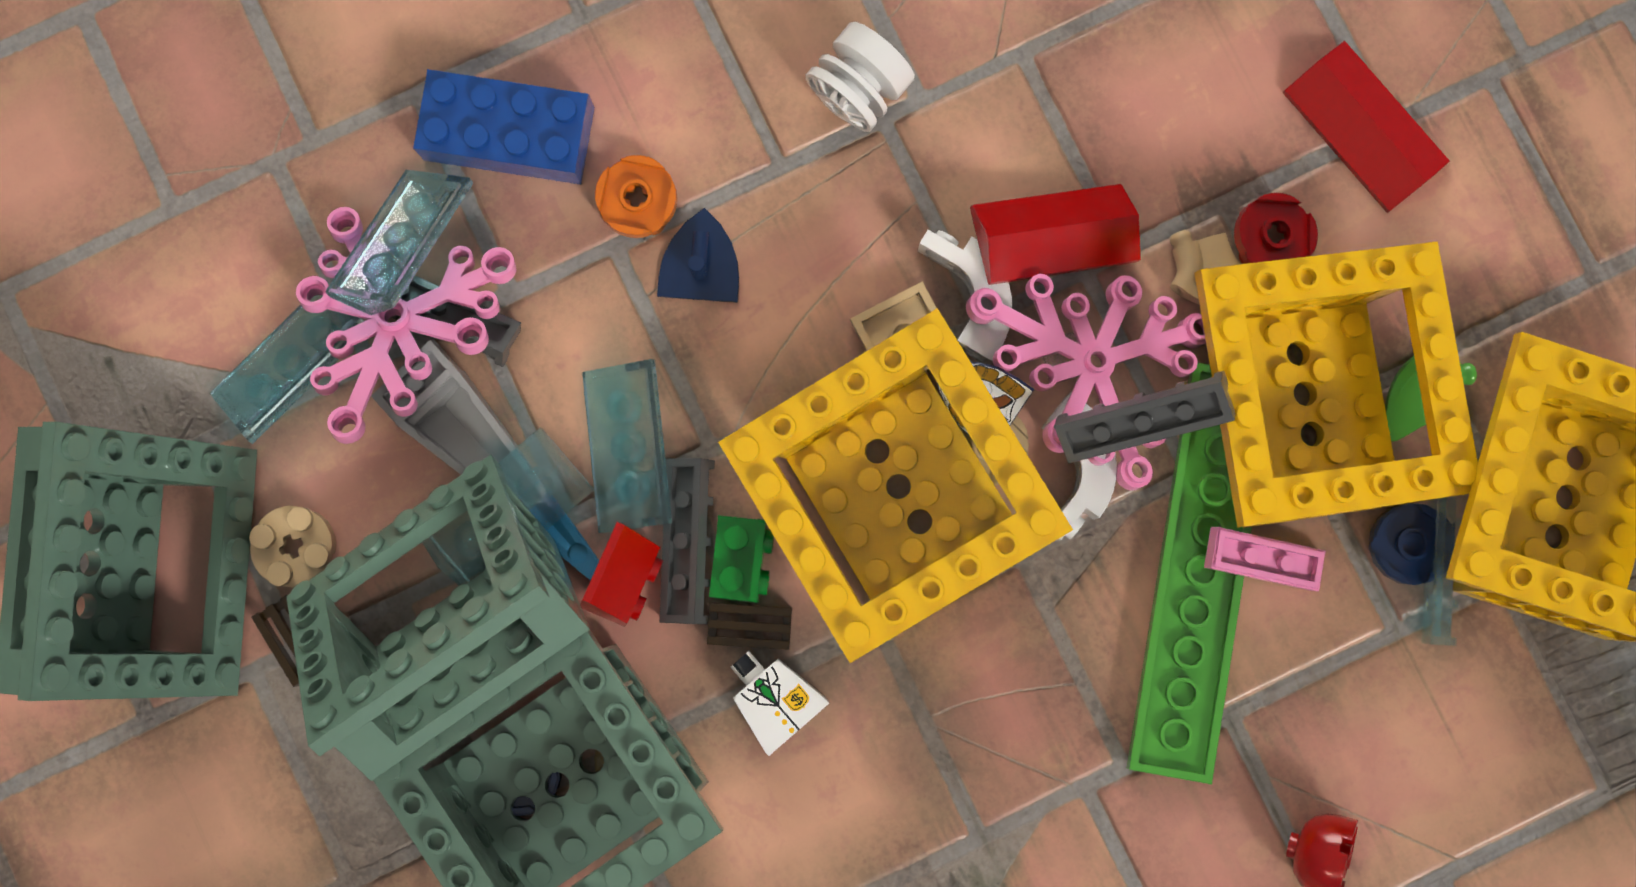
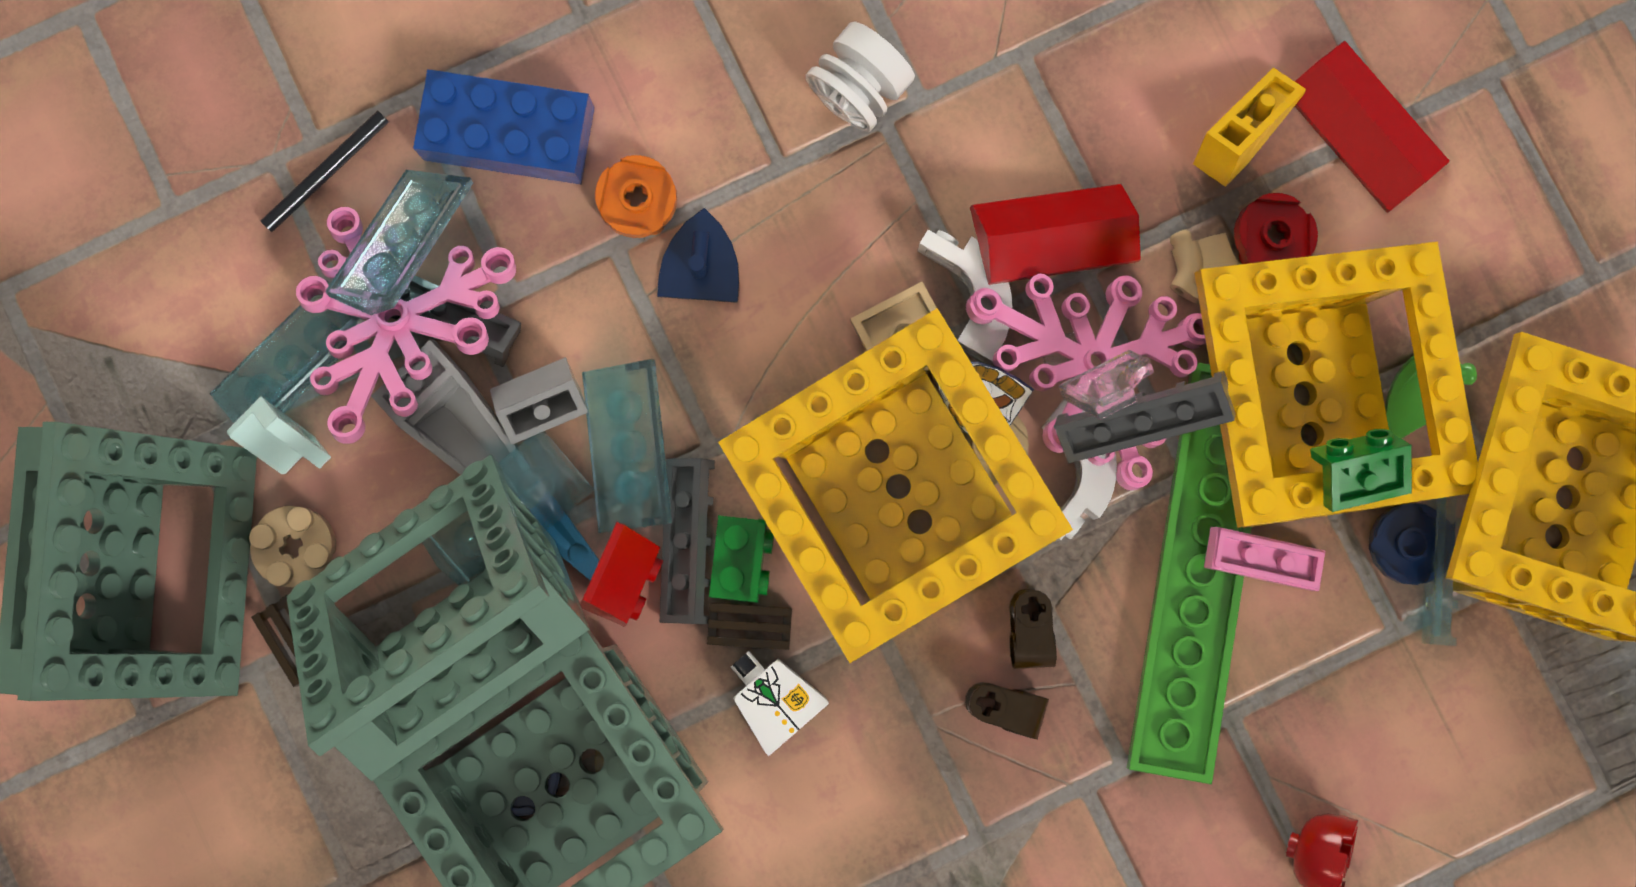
none -> light aqua panel [227,396,331,474]
none -> black bar [260,110,389,232]
none -> light grey brick [490,357,588,445]
none -> dark brown piece [965,682,1049,740]
none -> dark brown piece [1009,589,1057,669]
none -> clear tile [1059,350,1154,420]
none -> yellow slope [1193,67,1306,187]
none -> green bracket [1310,429,1412,512]

